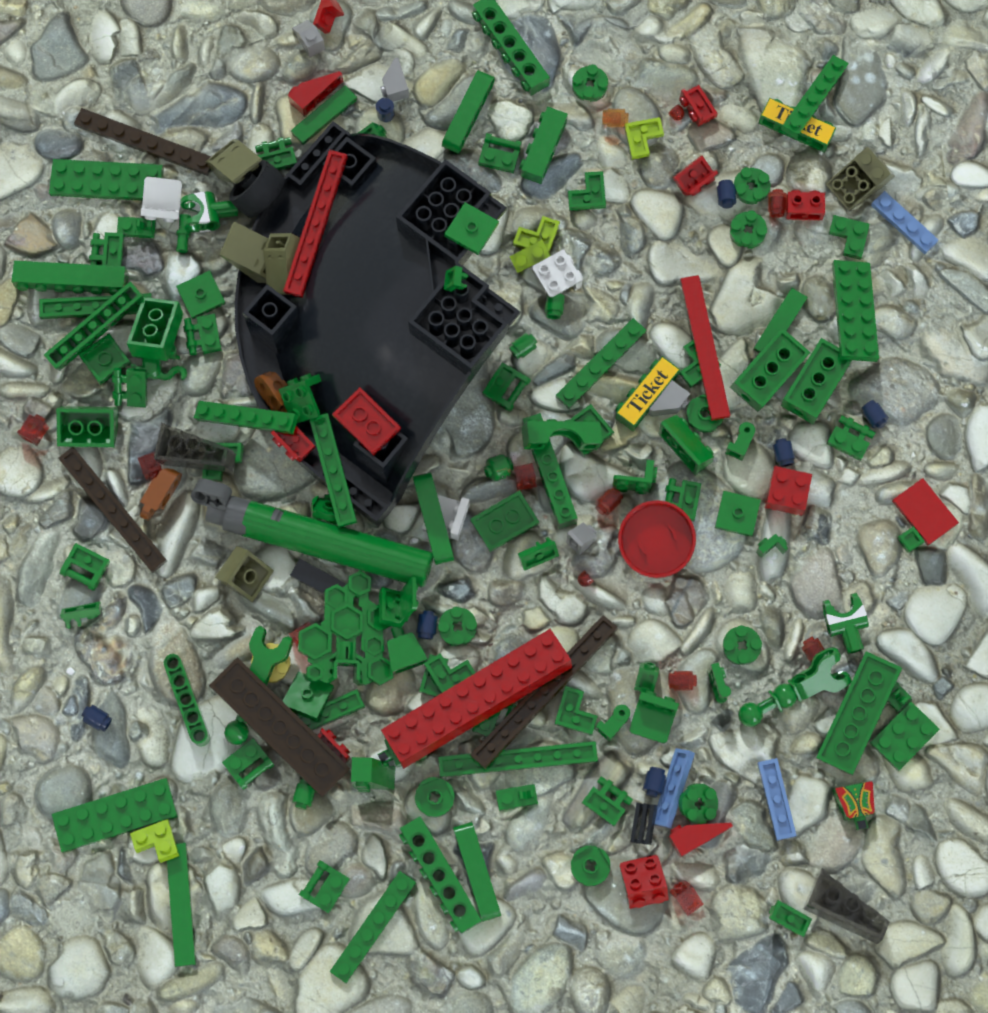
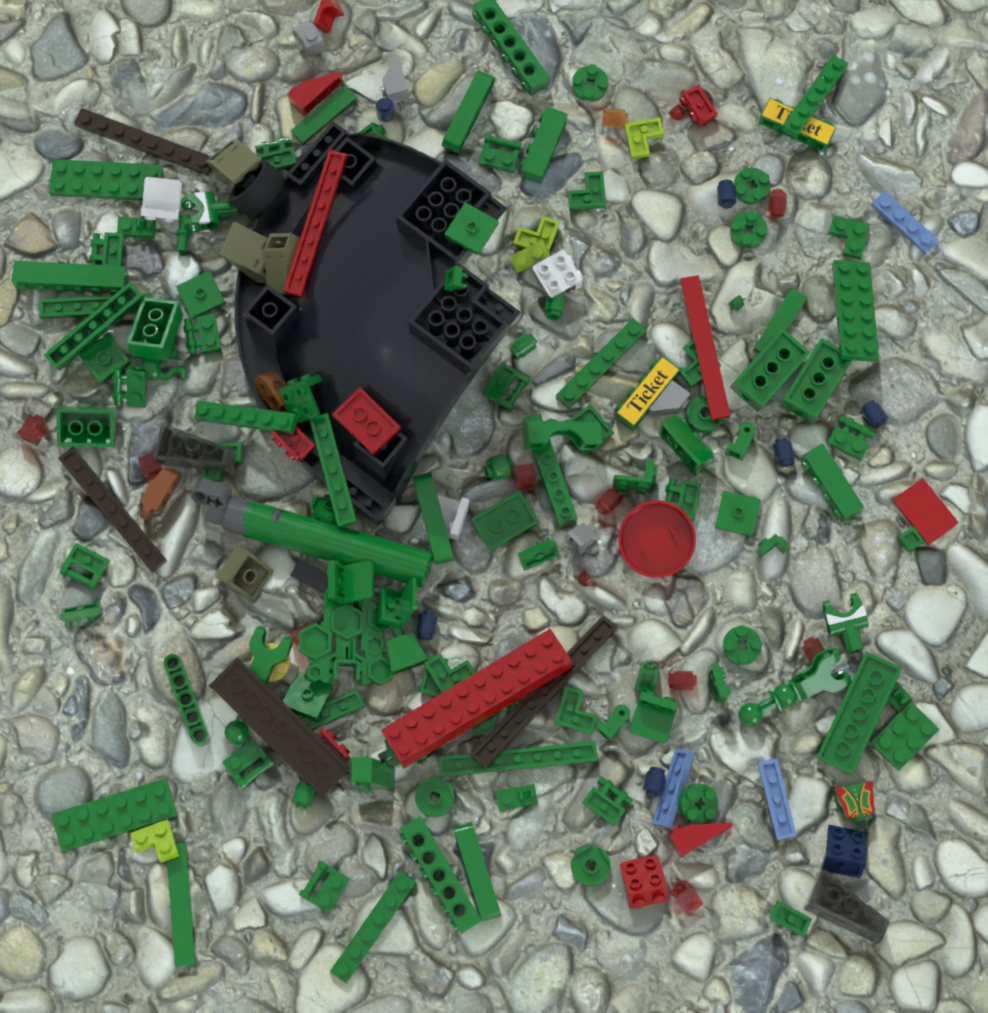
dark blue brick [81,705,112,732] -> none
green plate [438,606,477,646] -> none
black tile [630,802,657,845] -> none
red bracket [672,155,718,196] -> none
red brick [765,466,812,516] -> none
red brick [786,190,825,221] -> none
olive slope [826,146,895,211] -> none
none -> green bracket [326,560,374,604]
none -> green plate [728,294,745,311]
none -> green brick [801,444,864,523]
none -> dark blue bracket [821,825,868,878]

